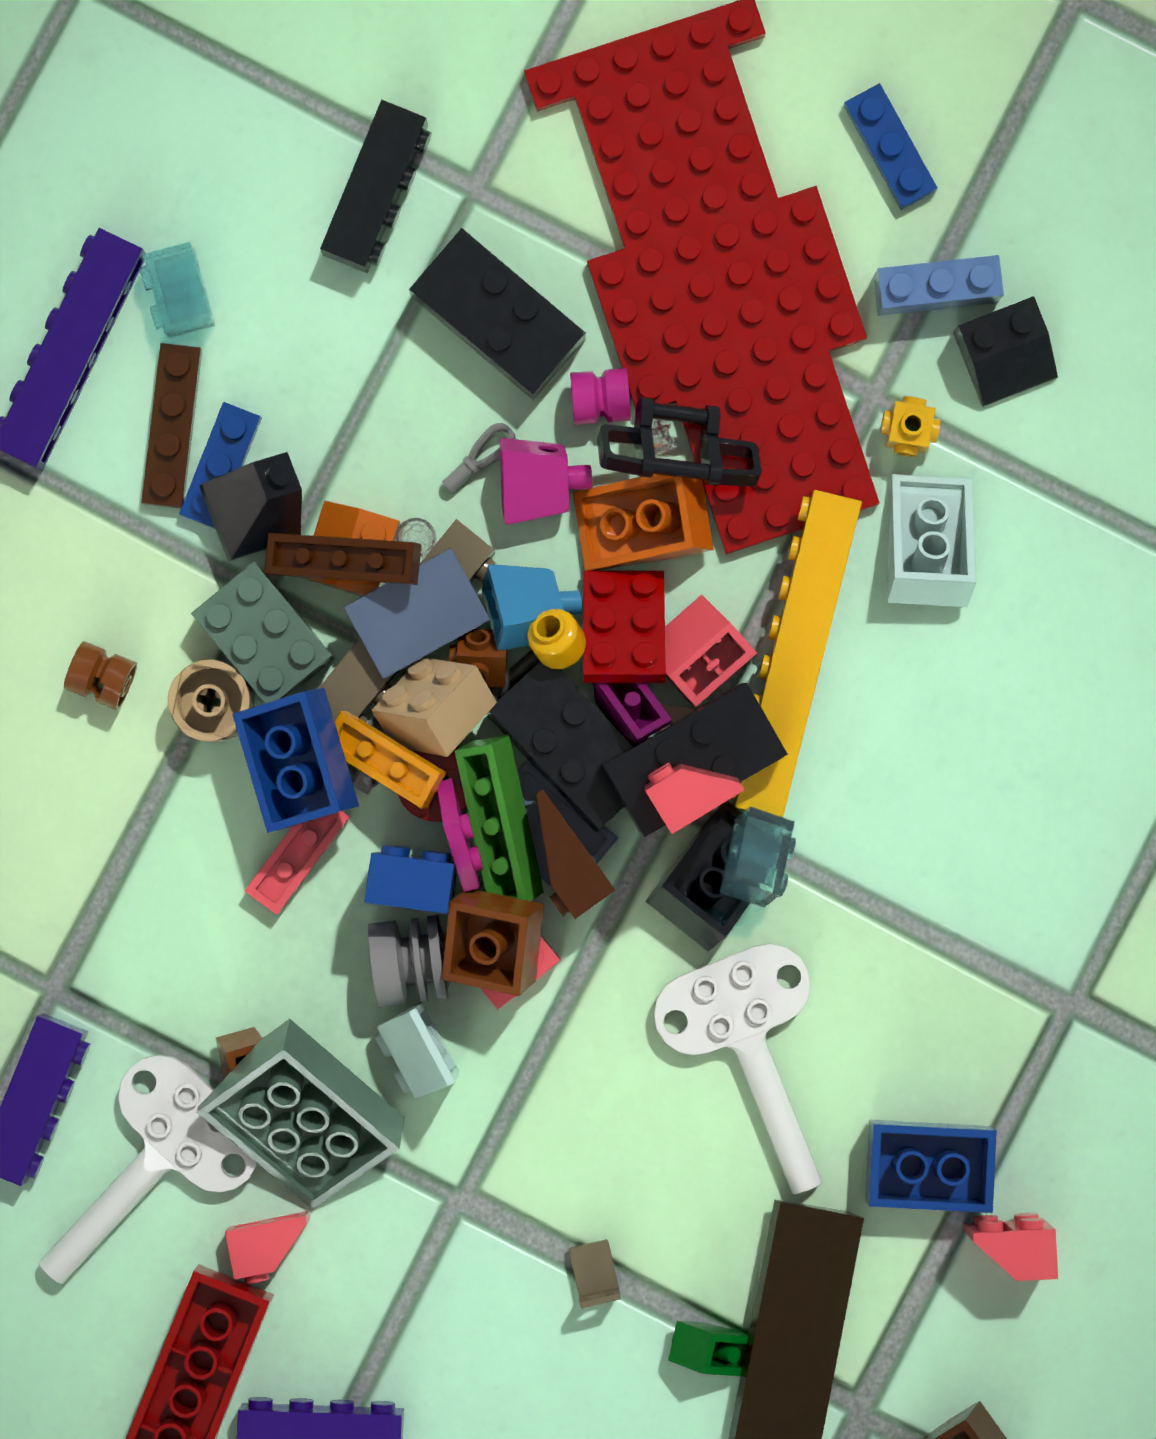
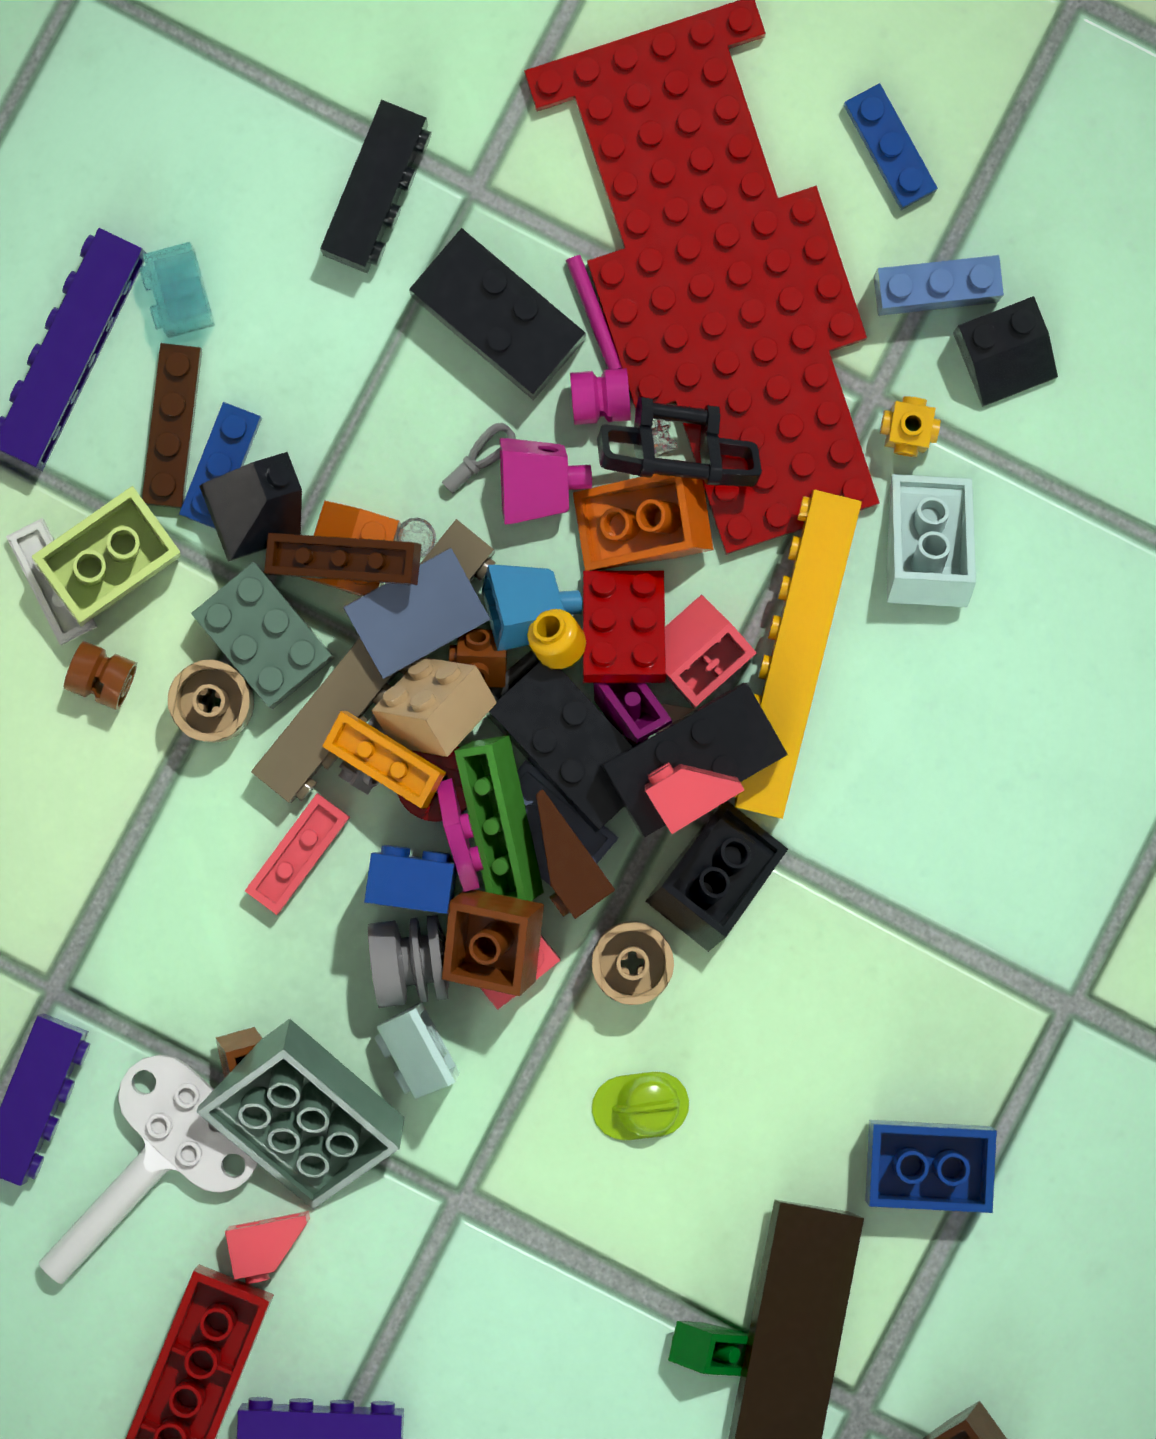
blue brick [232,688,359,833] -> none
dark tan bracket [569,1239,621,1308] -> none
white piece [654,943,822,1195] -> none
clear light blue brick [720,806,796,908] -> none
coral slope [963,1213,1058,1281] -> none
none -> white tile [6,518,97,645]
none -> yellowish green brick [32,486,181,627]
none -> dark pink bar [566,255,622,370]
none -> tan brick [592,921,674,1005]
none -> lime piece [592,1072,689,1140]

